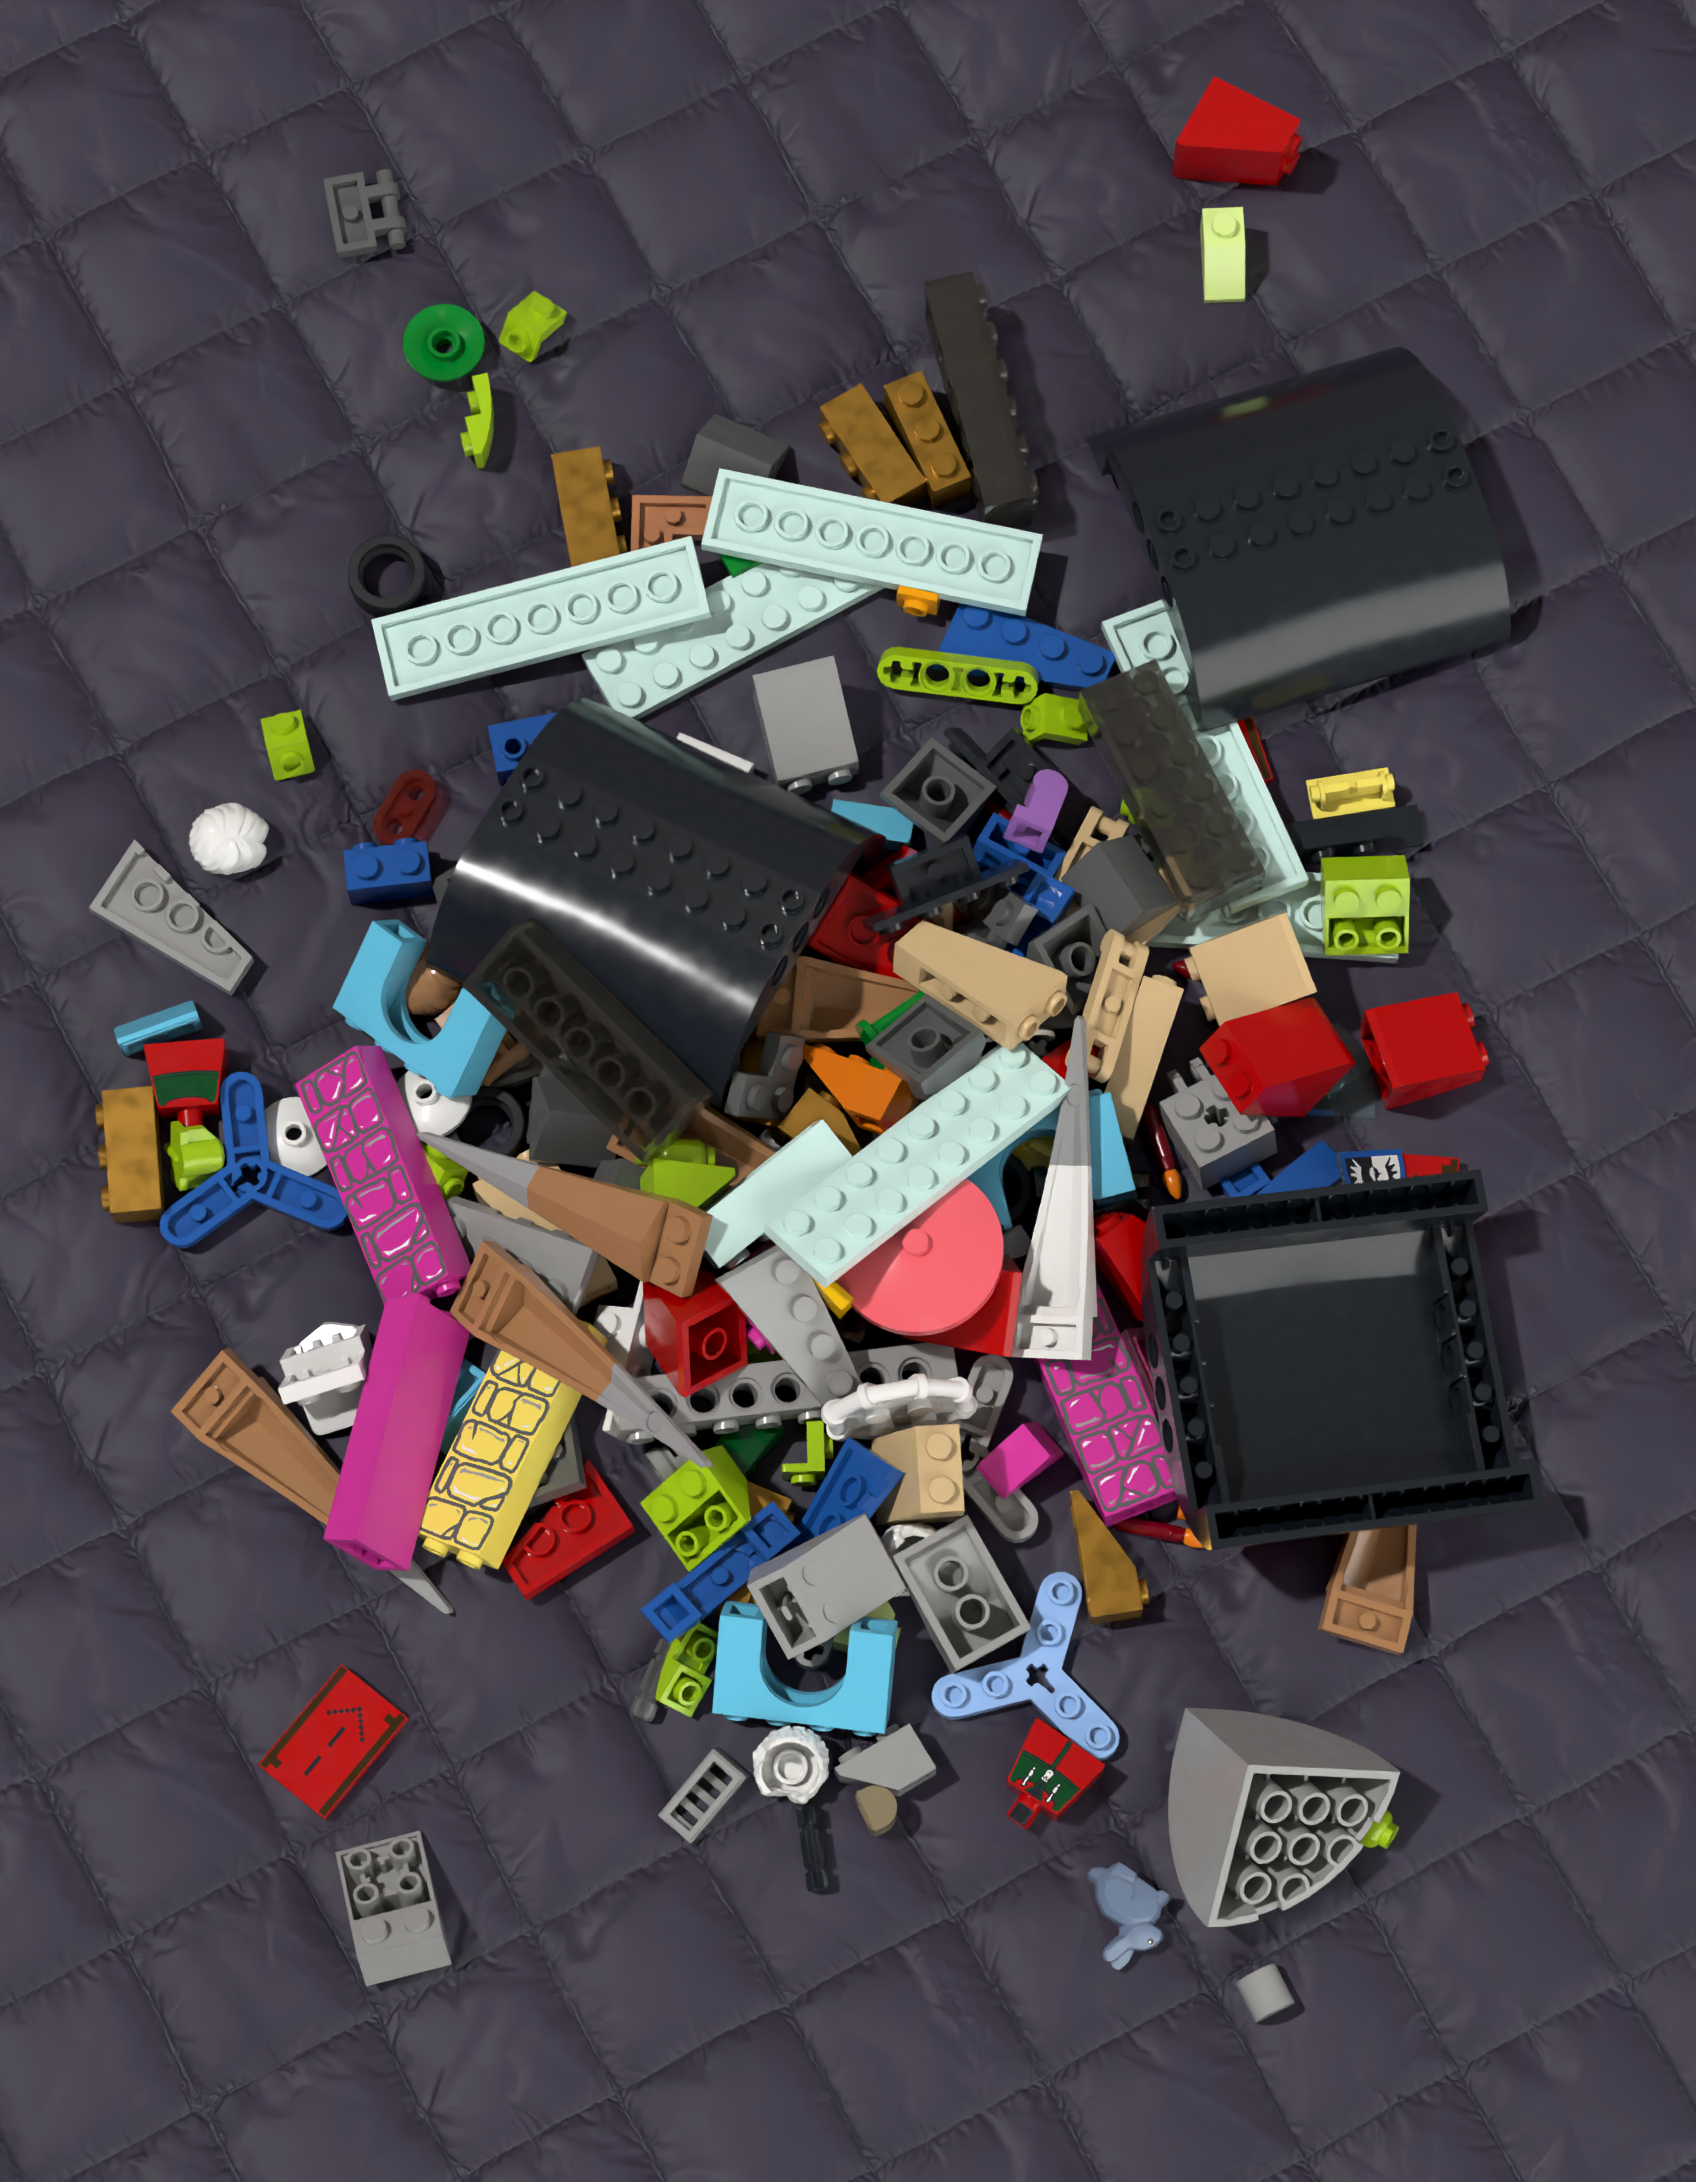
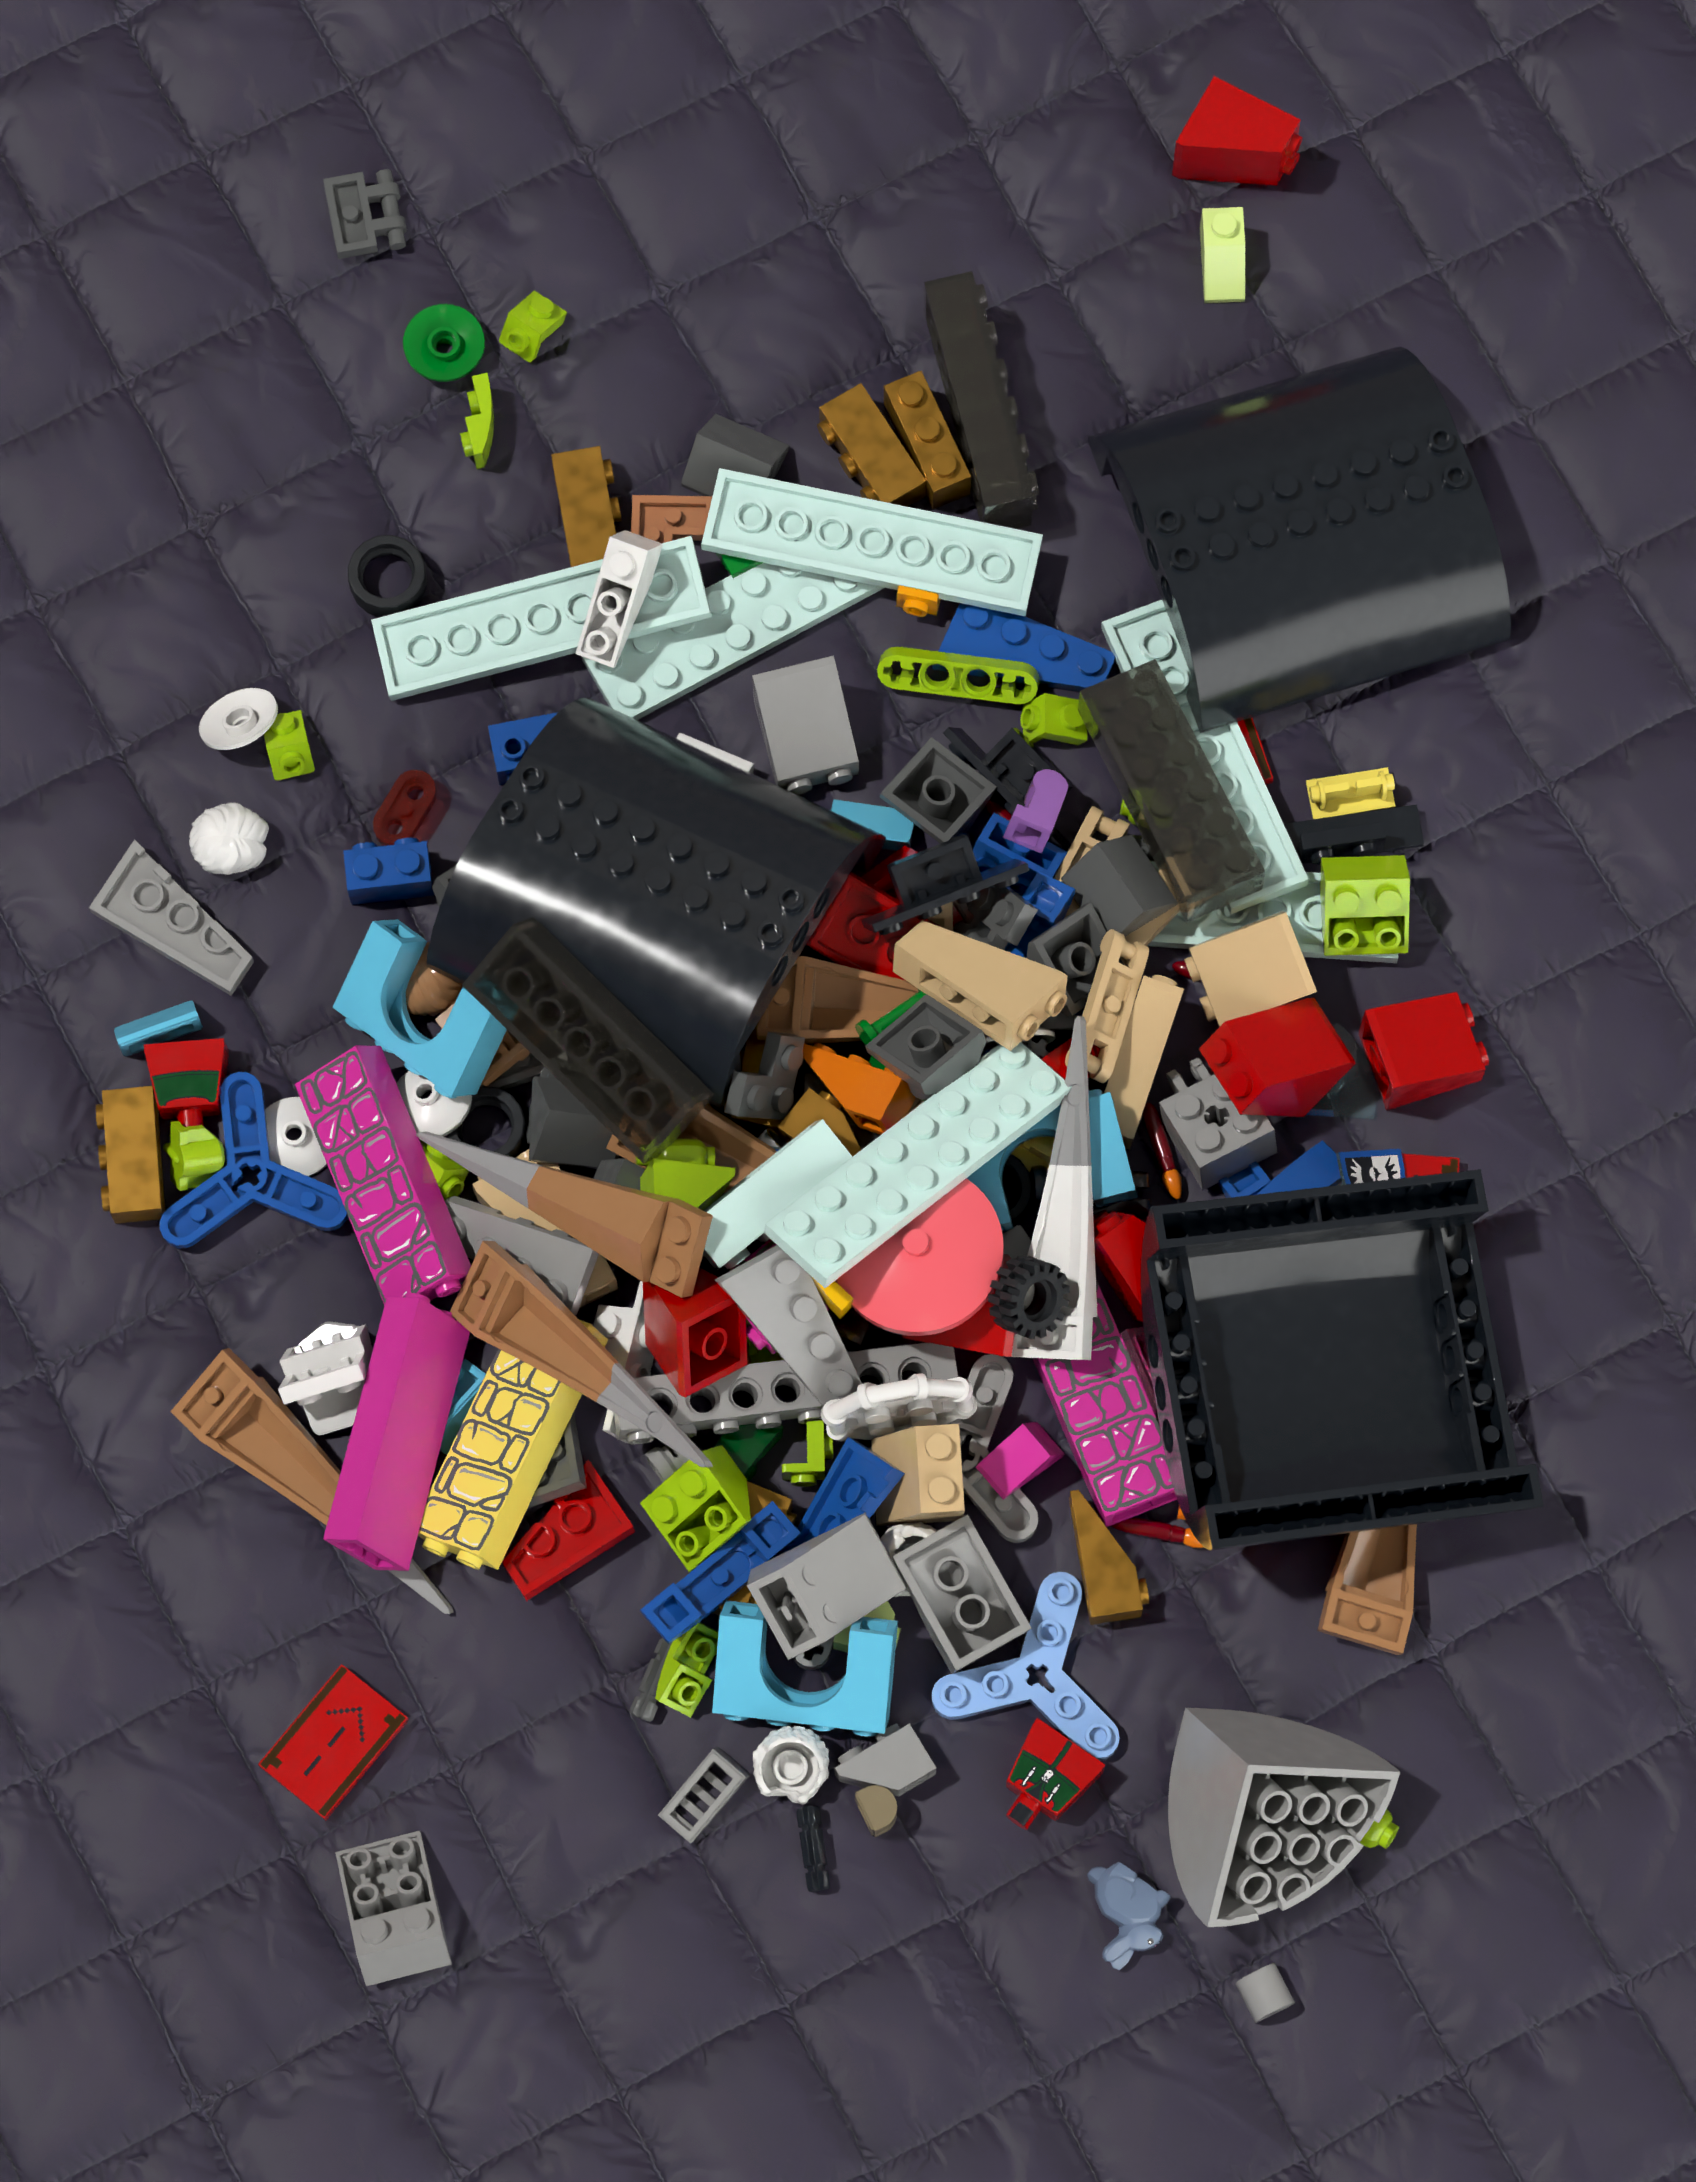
none -> white dish [199,688,278,750]
none -> white slope [575,530,663,668]
none -> black tyre [988,1255,1070,1339]

